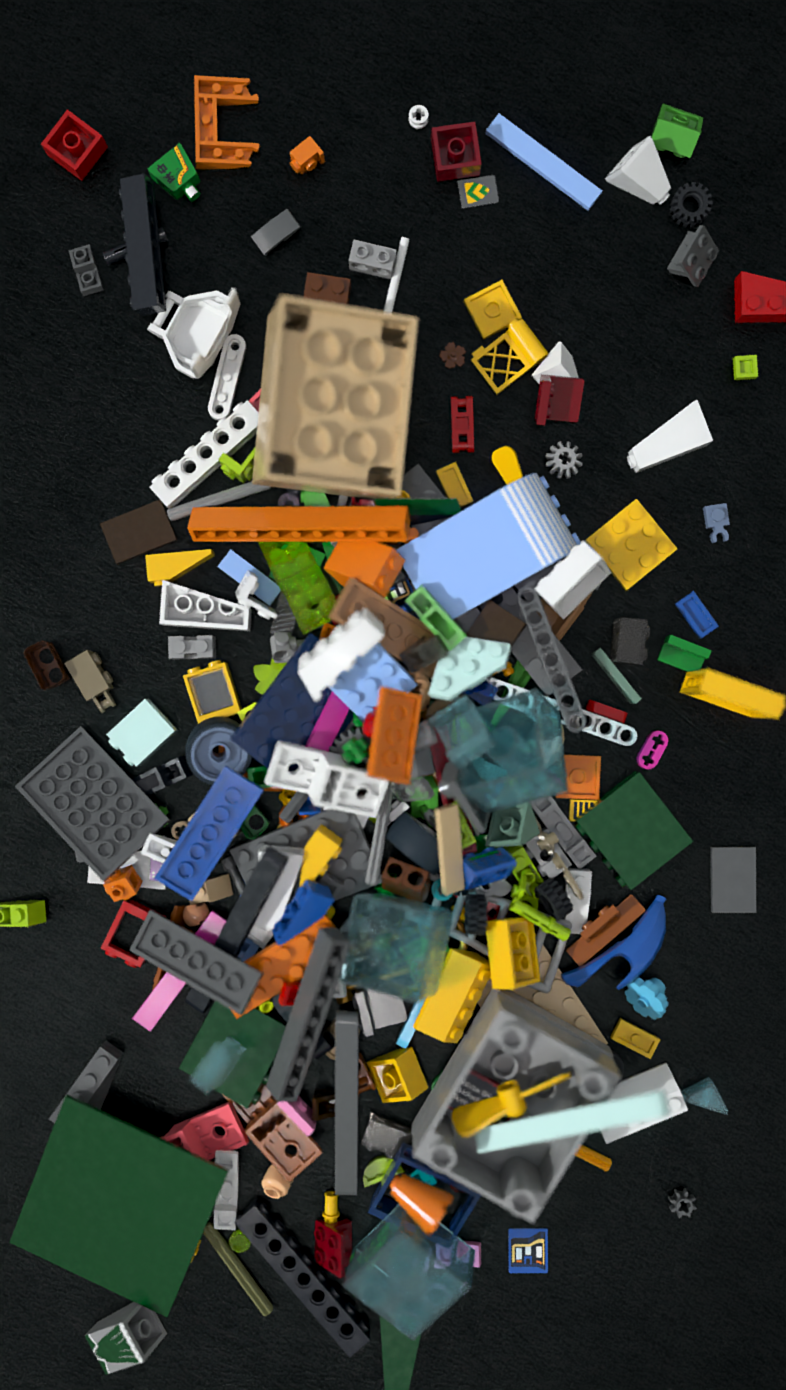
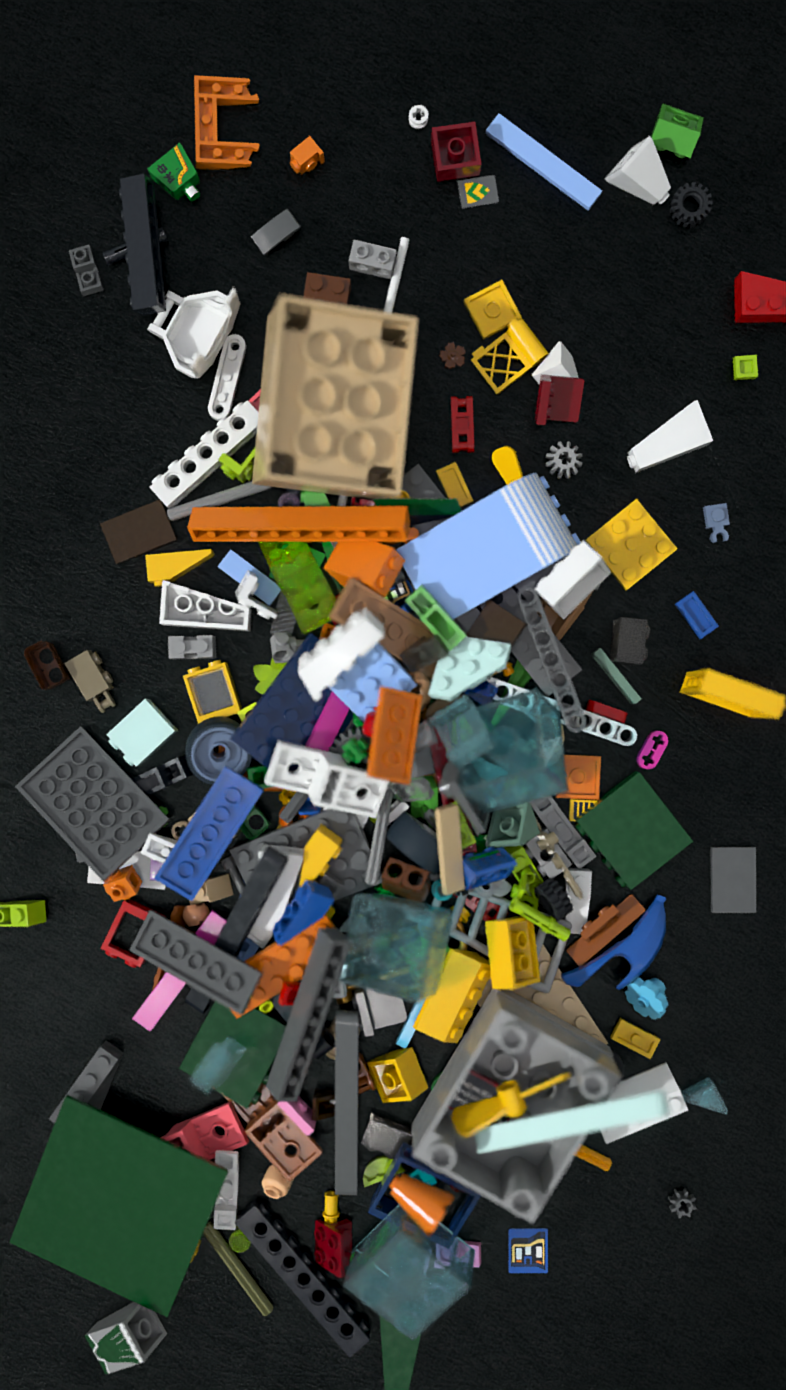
red brick [41,110,108,181] -> none
black tyre [464,894,487,935] -> none
green panel [657,635,712,672] -> none
dark grey bracket [667,225,719,287] -> none

